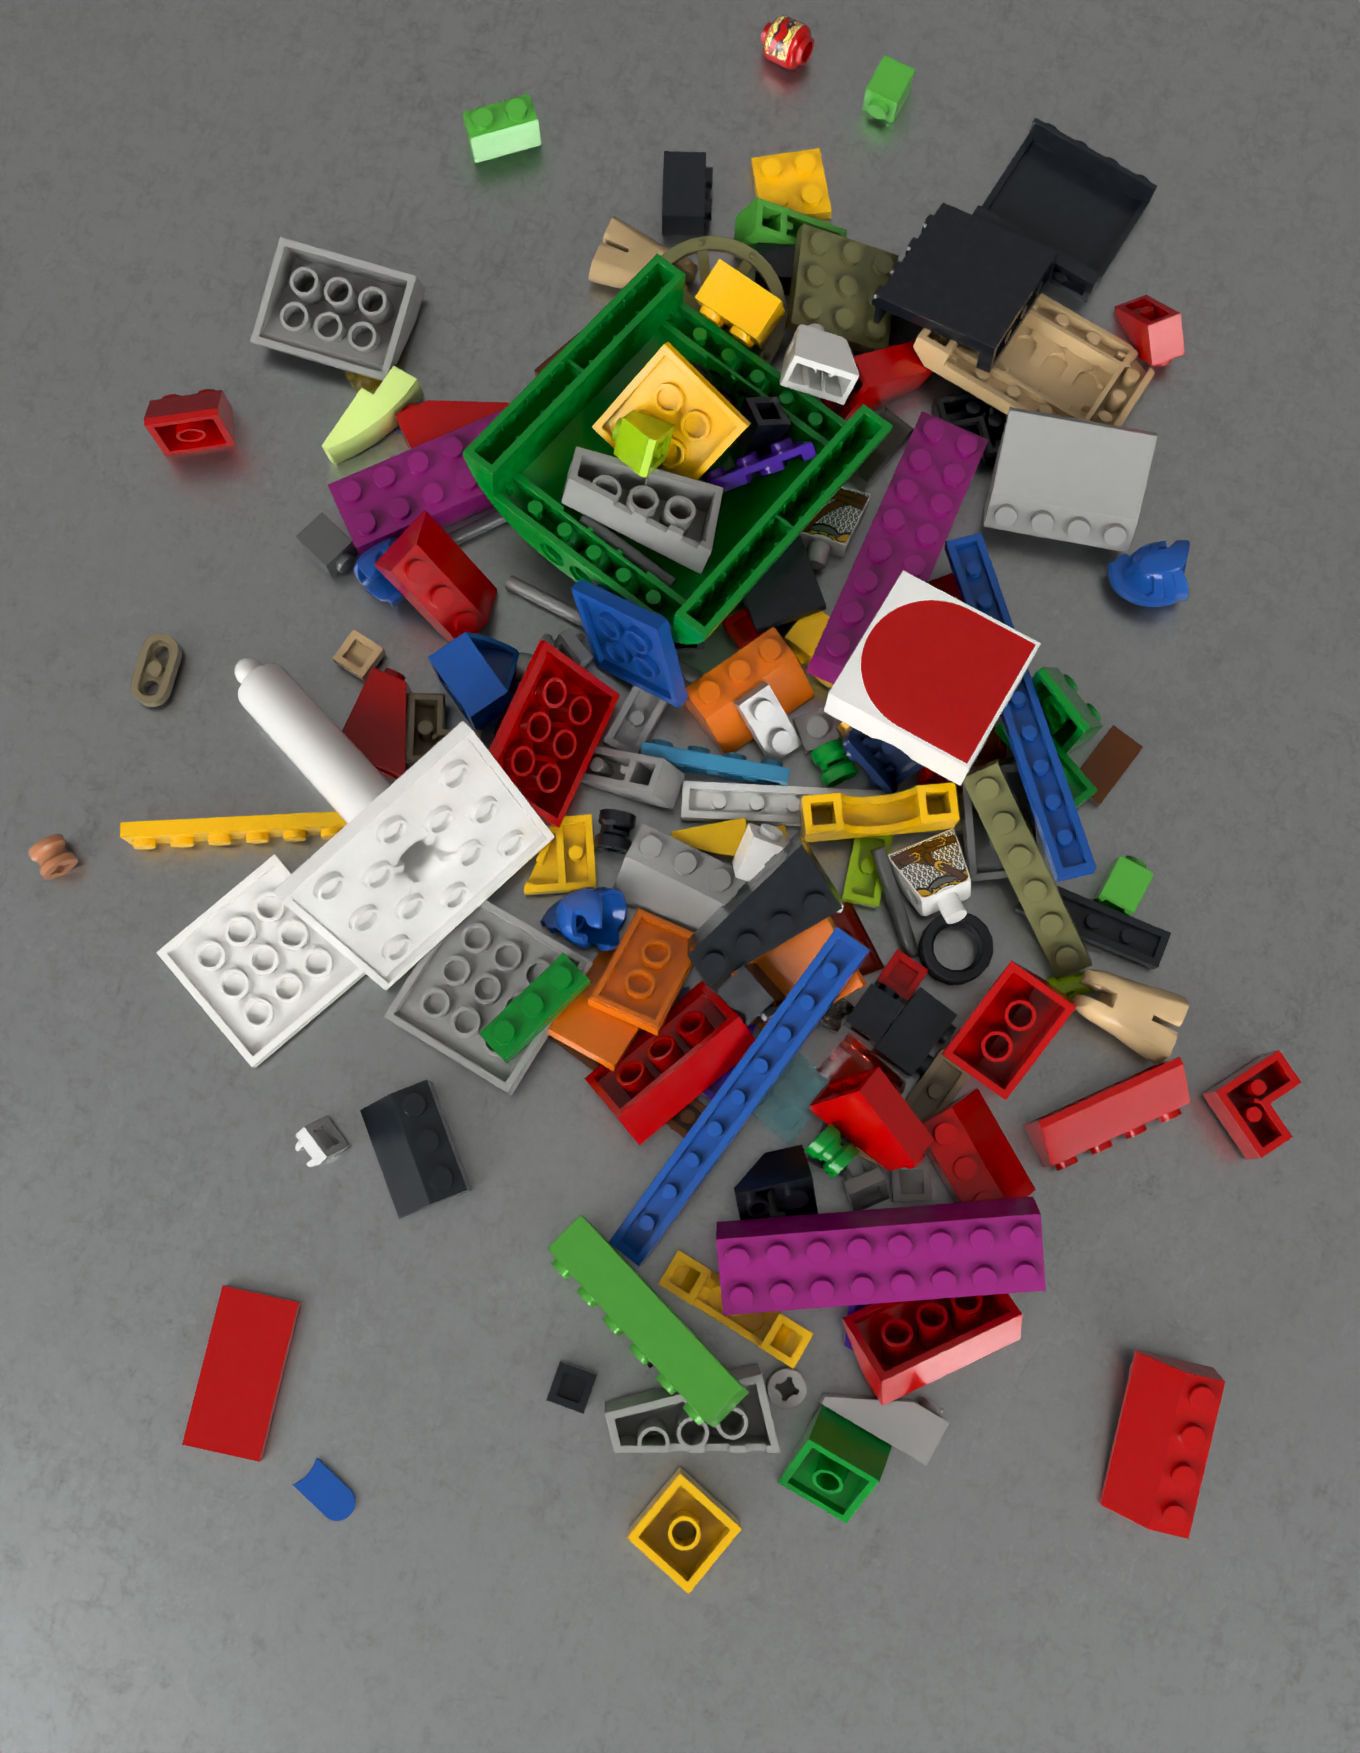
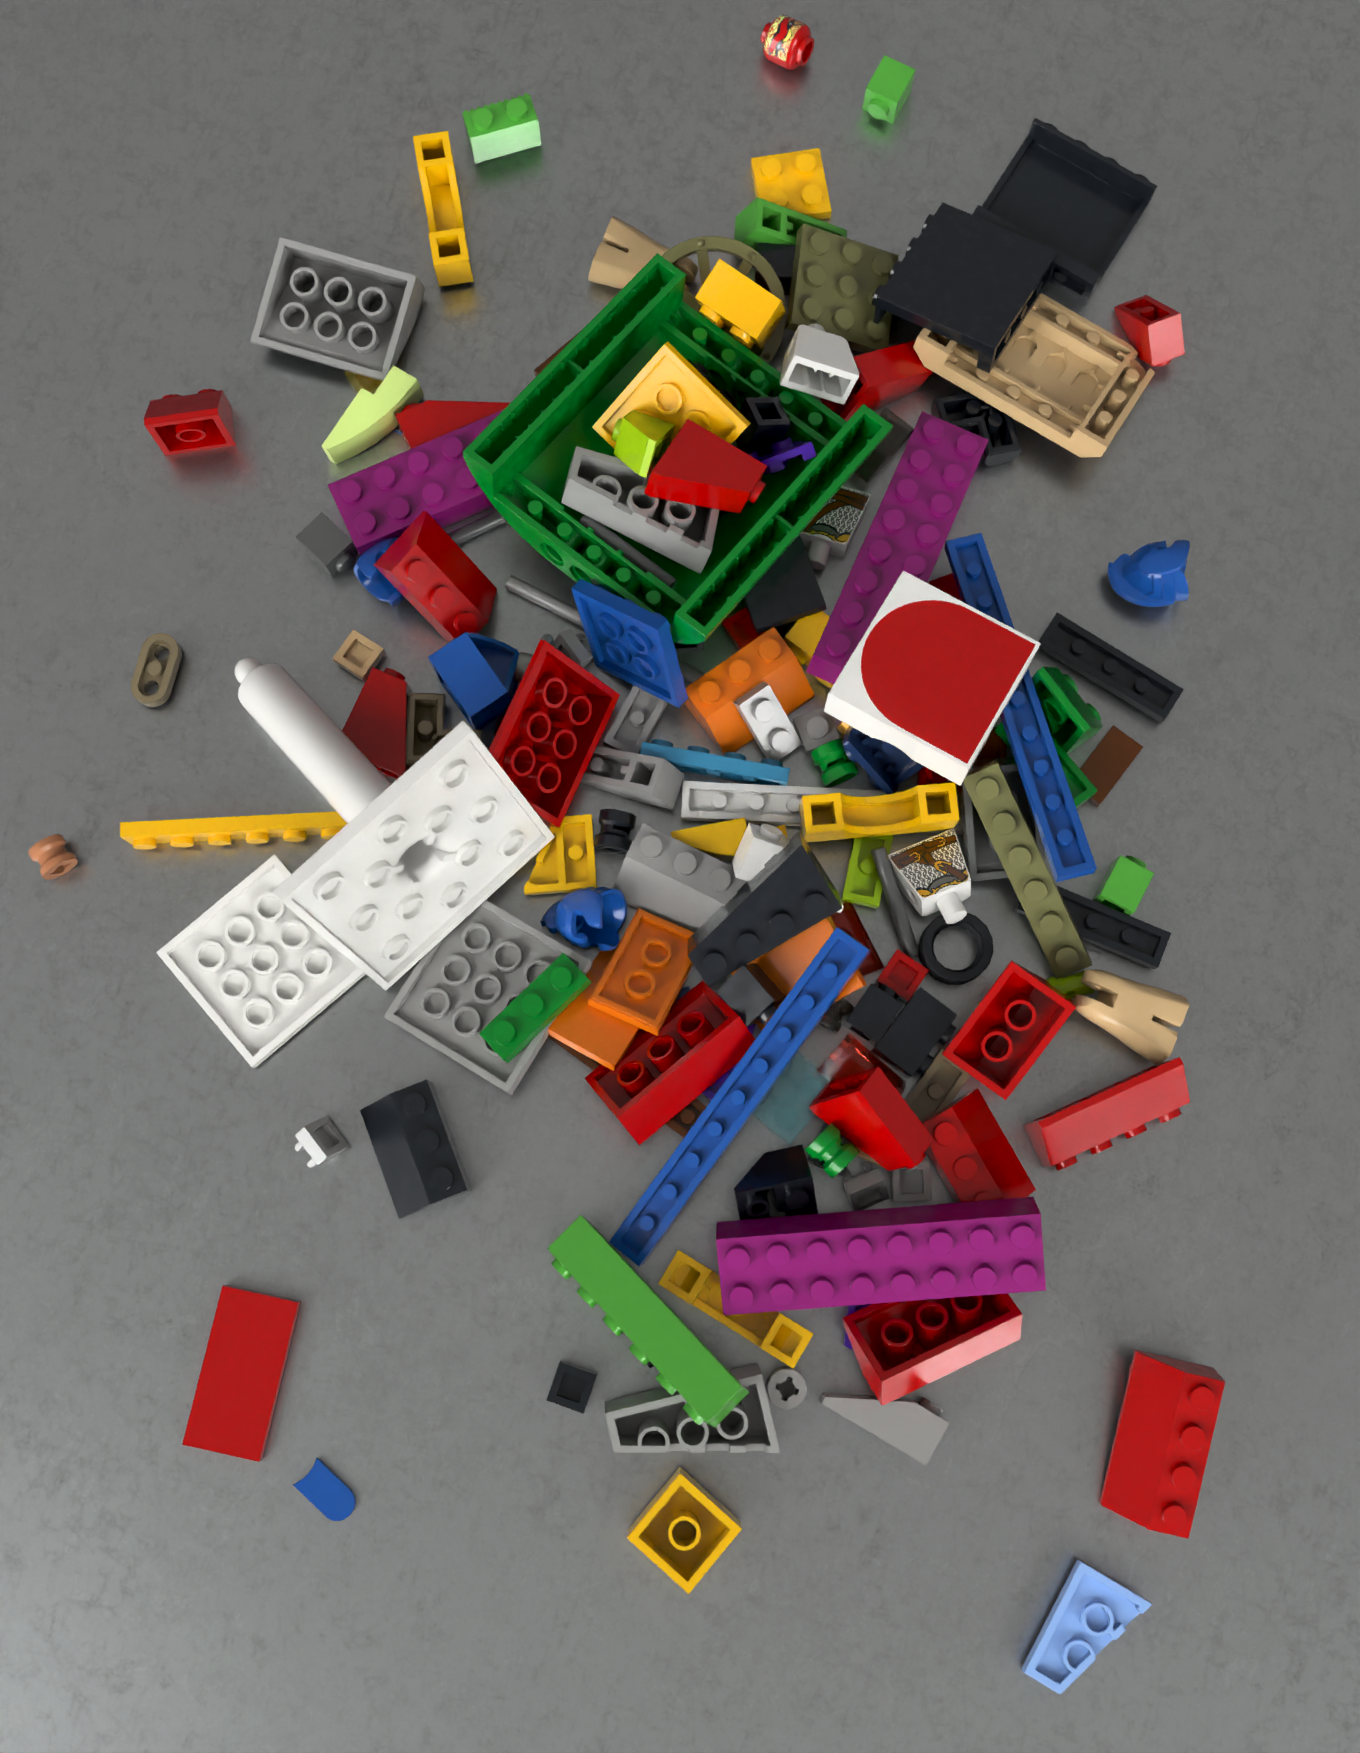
black brick [662,151,713,236] -> none
green slope [777,1405,892,1524] -> none
light grey slope [984,407,1157,552] -> none
red brick [1202,1050,1302,1160] -> none
none -> yellow arch [413,131,474,287]
none -> red slope [644,419,767,514]
none -> light blue wing [1021,1559,1152,1694]
none -> black plate [1038,612,1184,723]

